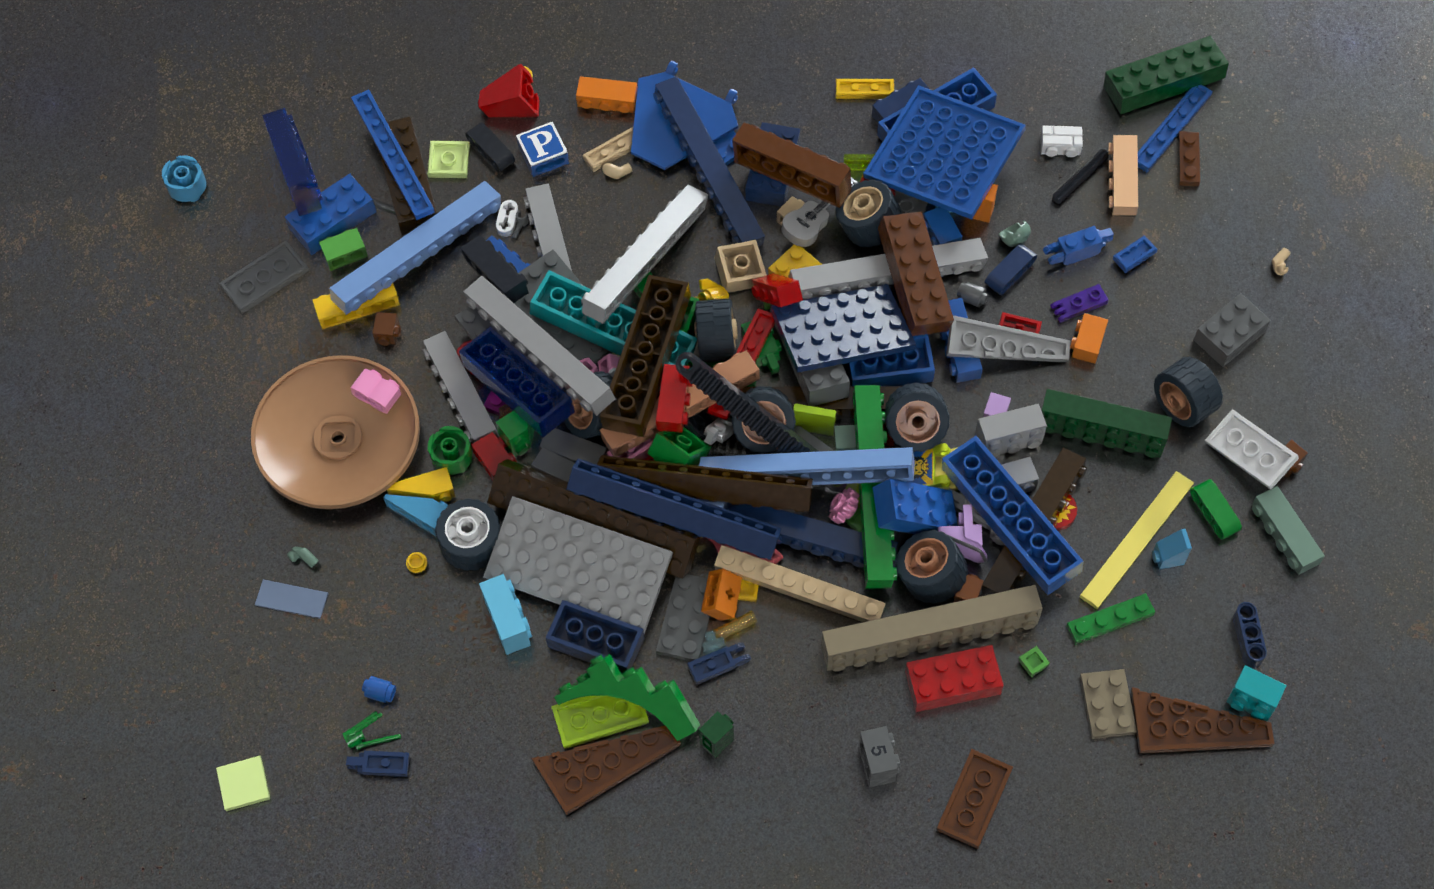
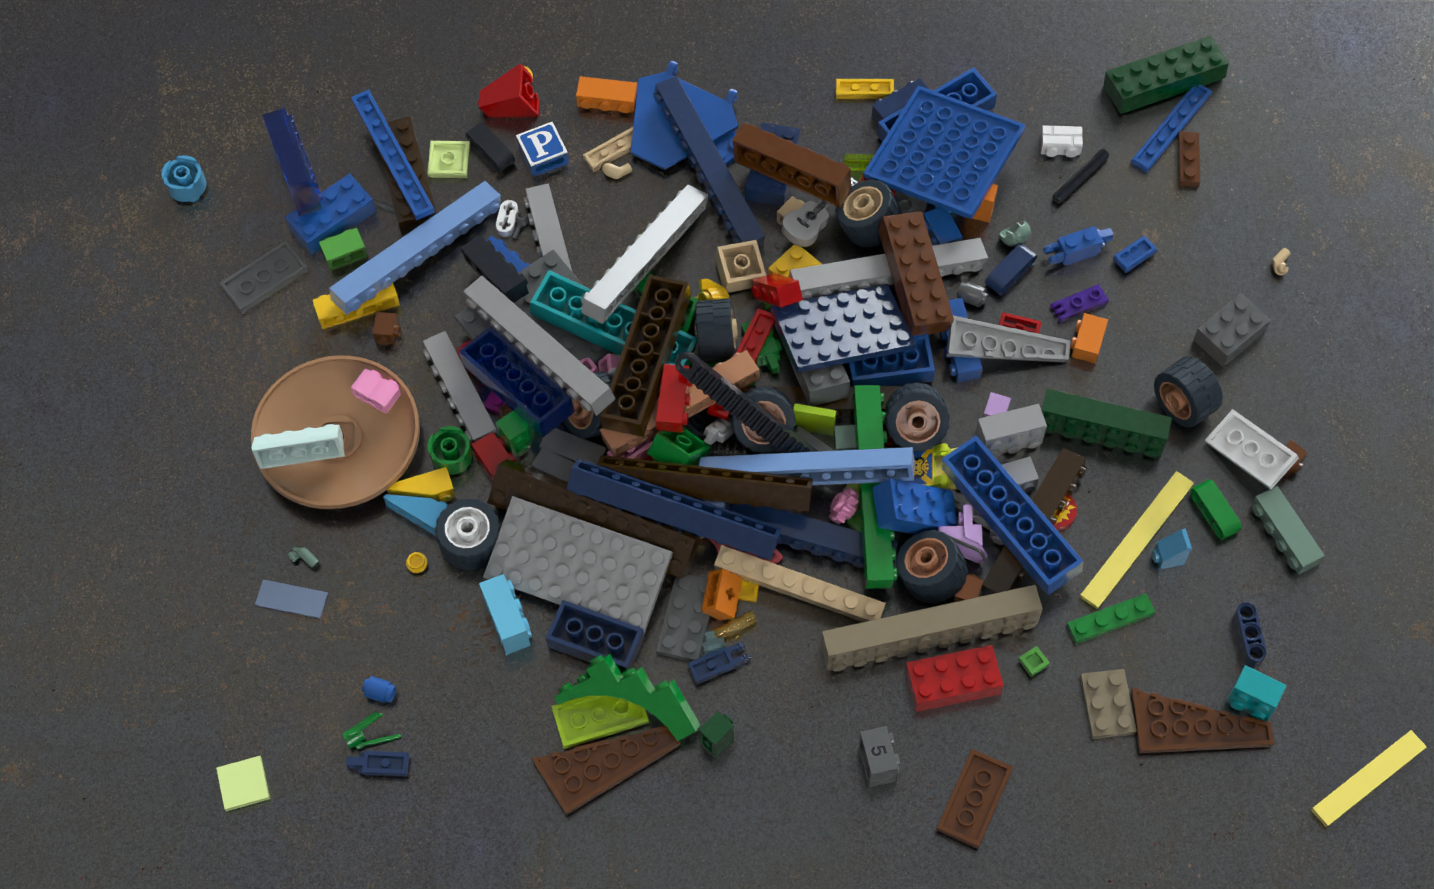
light nougat brick [1108,135,1138,216] -> none
none -> light aqua slope [252,424,345,469]
none -> light yellow tile [1311,730,1426,828]

